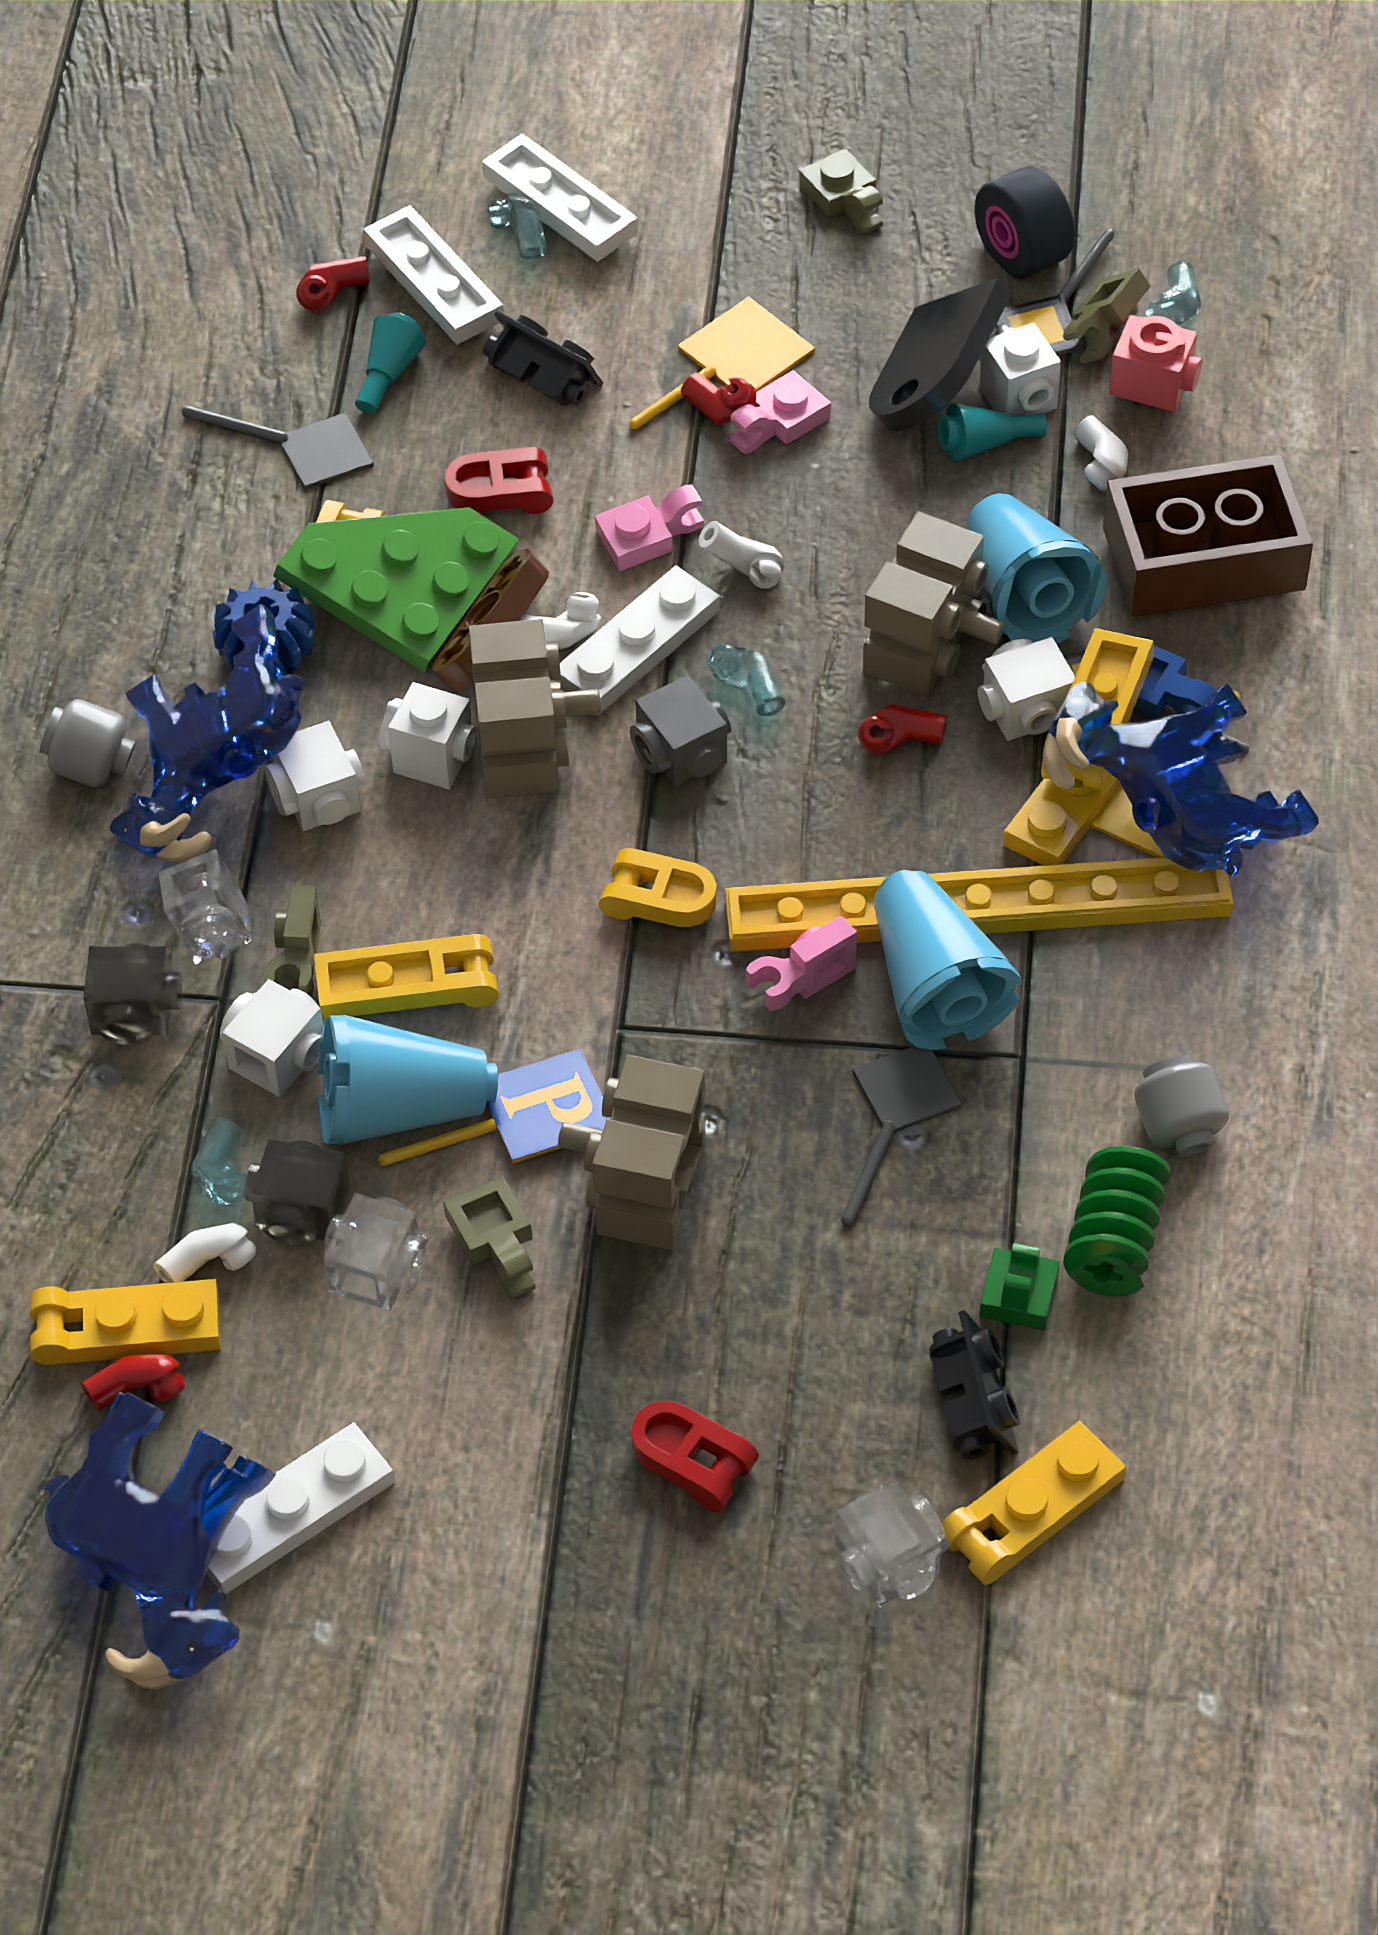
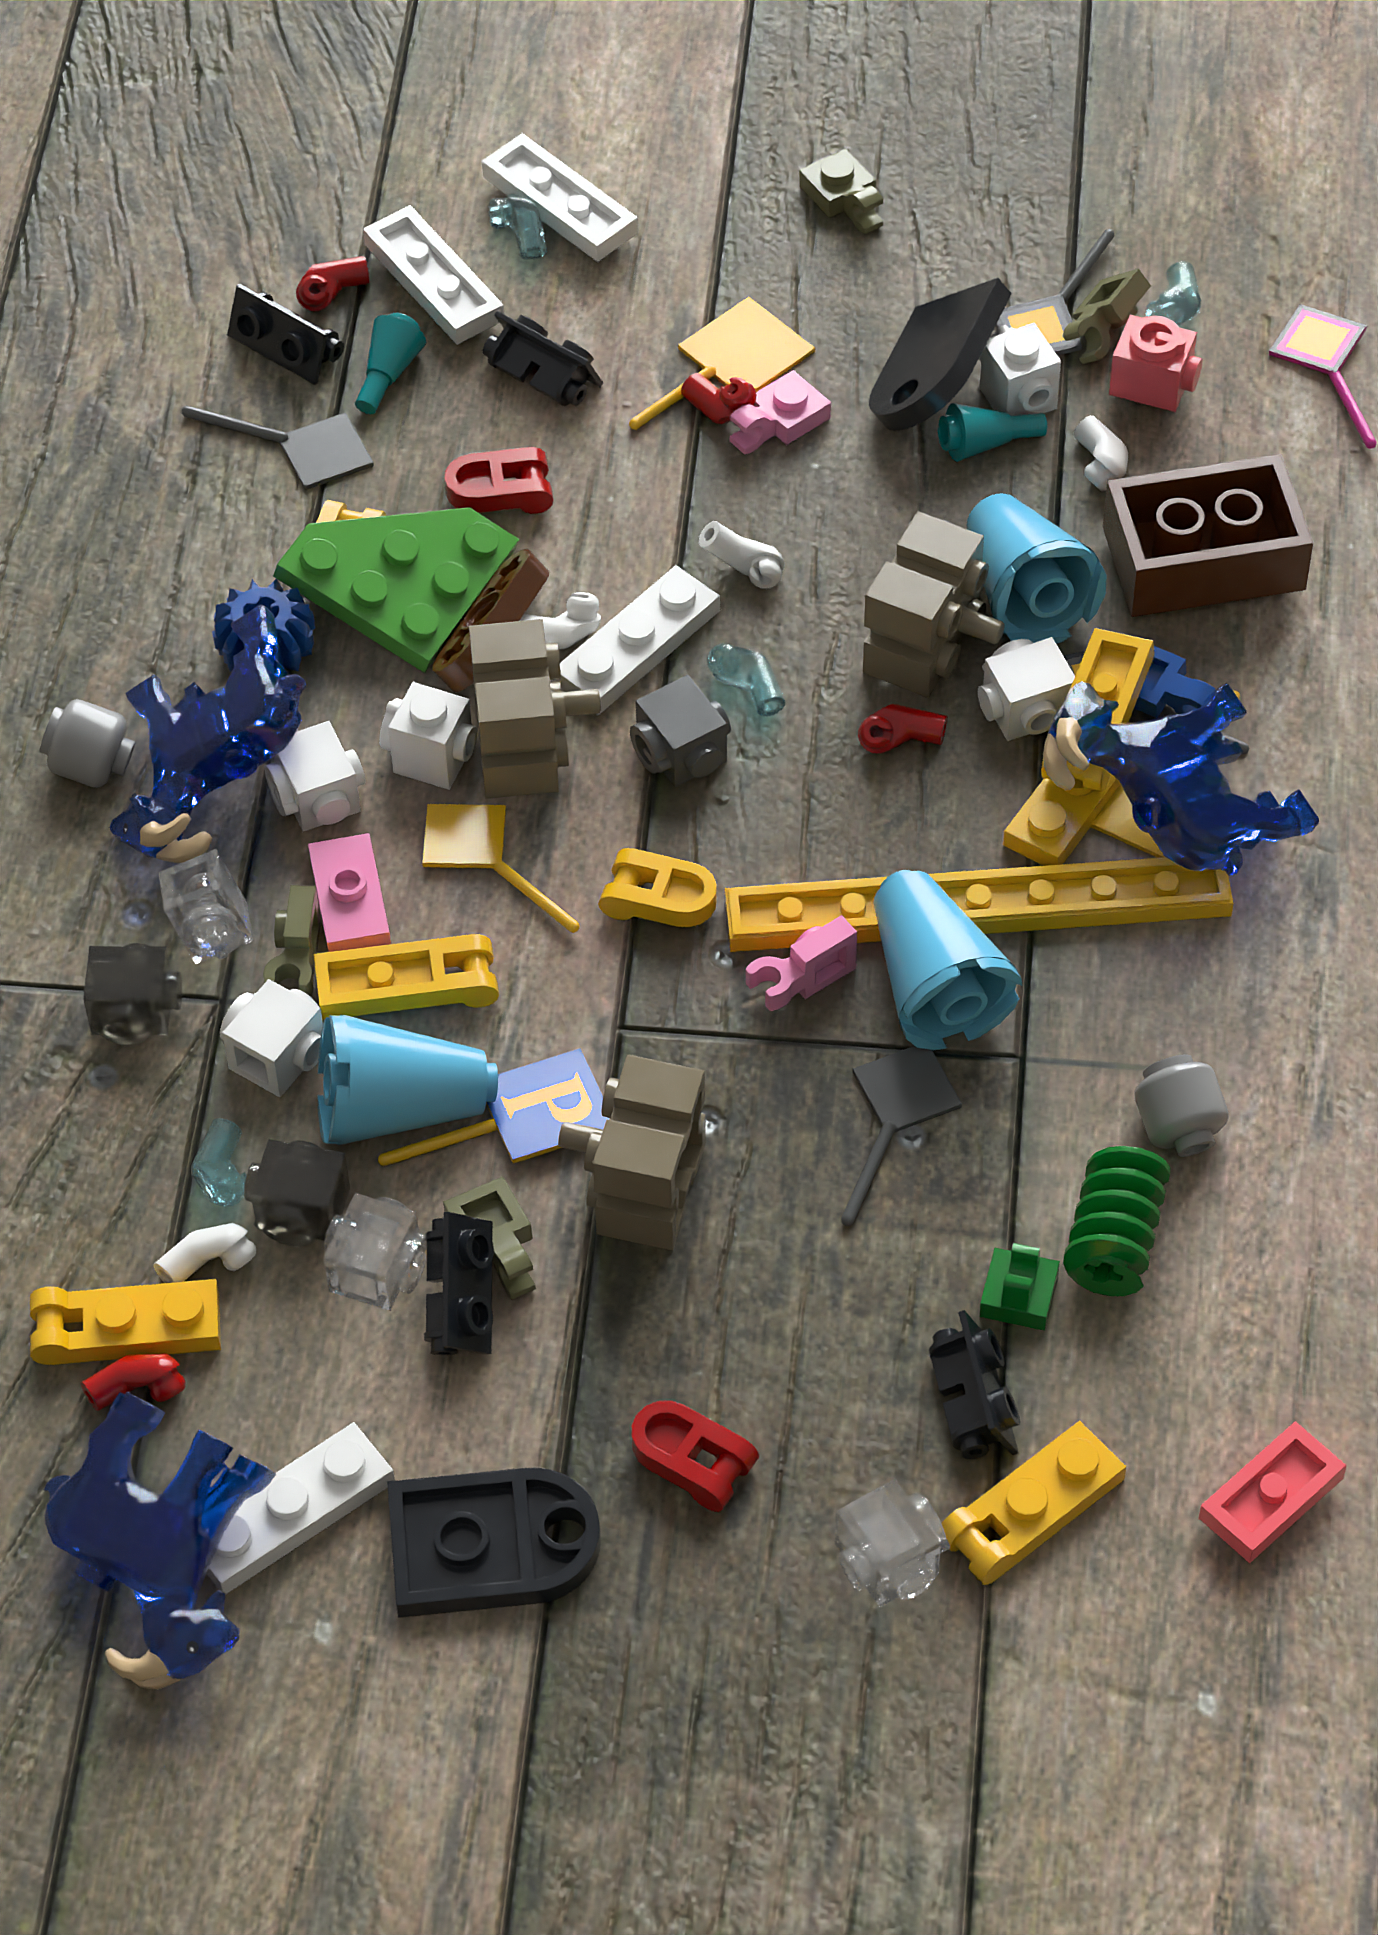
bright pink plate [594,485,704,572] -> none
black wheel [974,165,1076,278] -> none
none -> black hinge [227,284,344,384]
none -> bright pink plate [308,833,391,952]
none -> black tile [387,1467,601,1618]
none -> yellow piece [422,804,580,933]
none -> black hinge [424,1212,494,1355]
none -> coral plate [1199,1421,1347,1563]
none -> piece [1269,304,1377,449]

